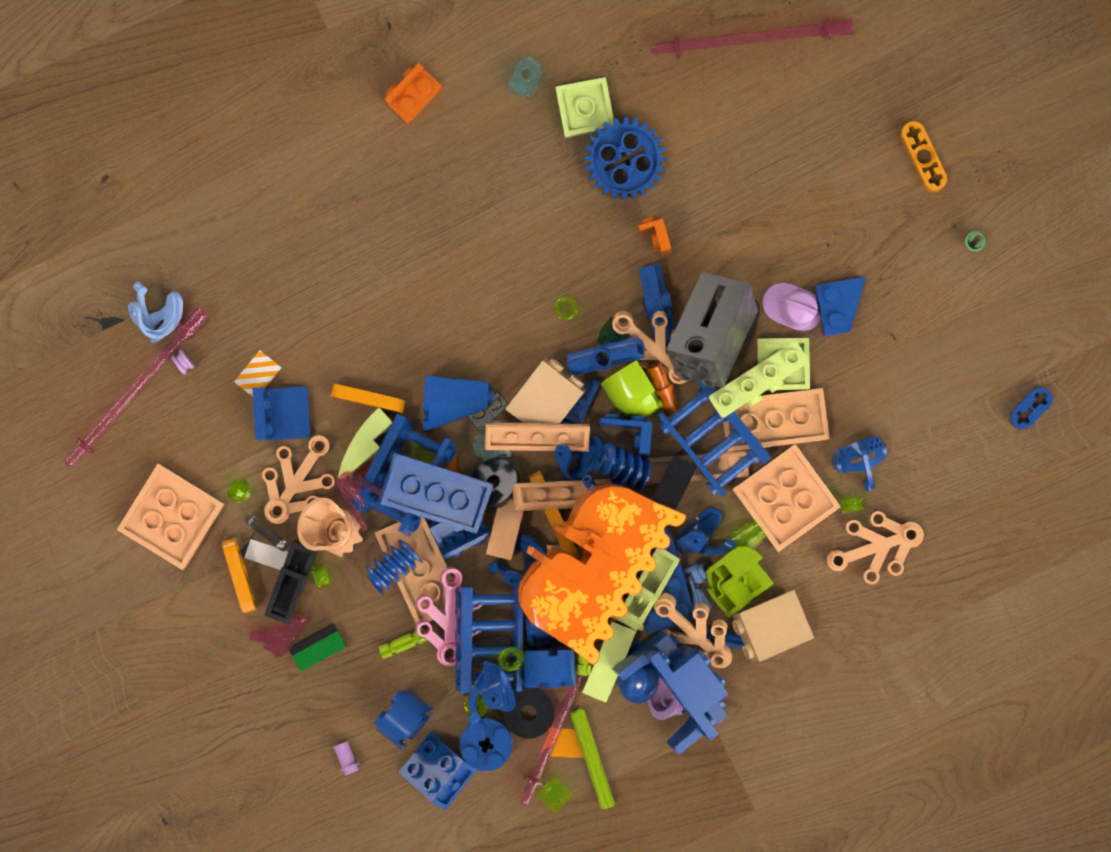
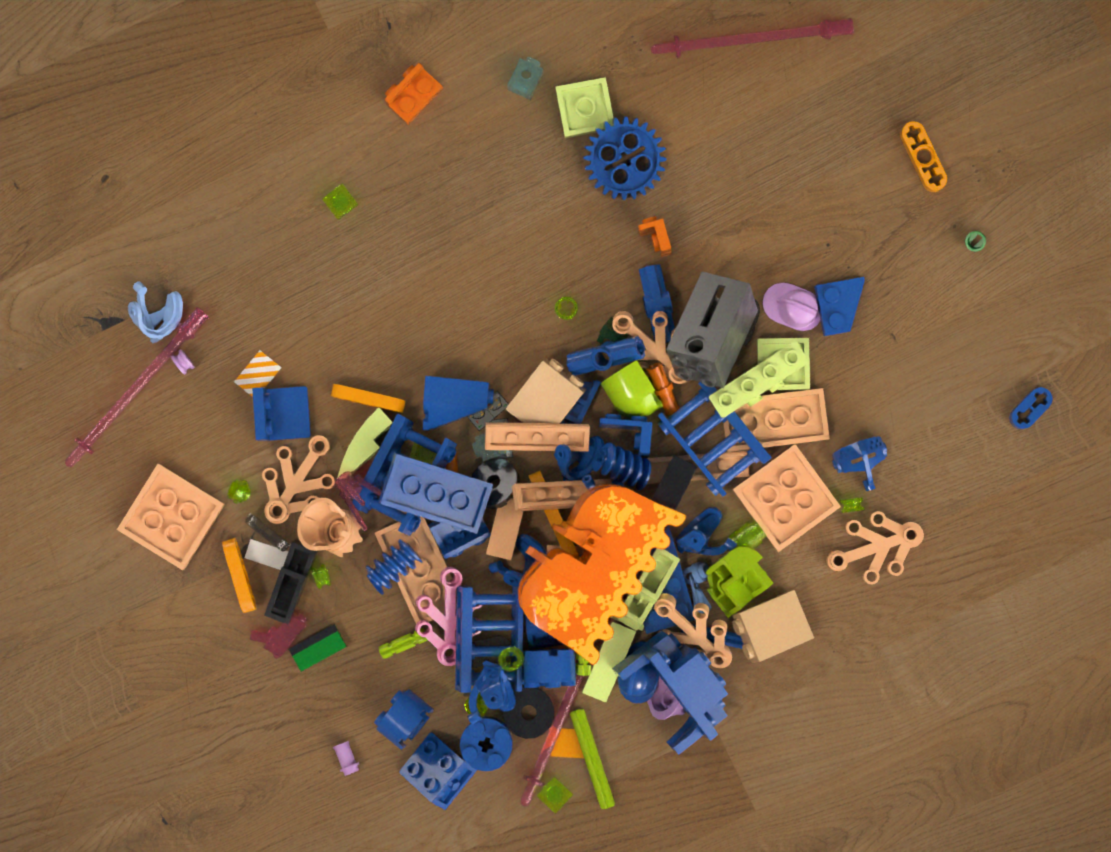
none -> clear neon green plate [322,184,358,220]

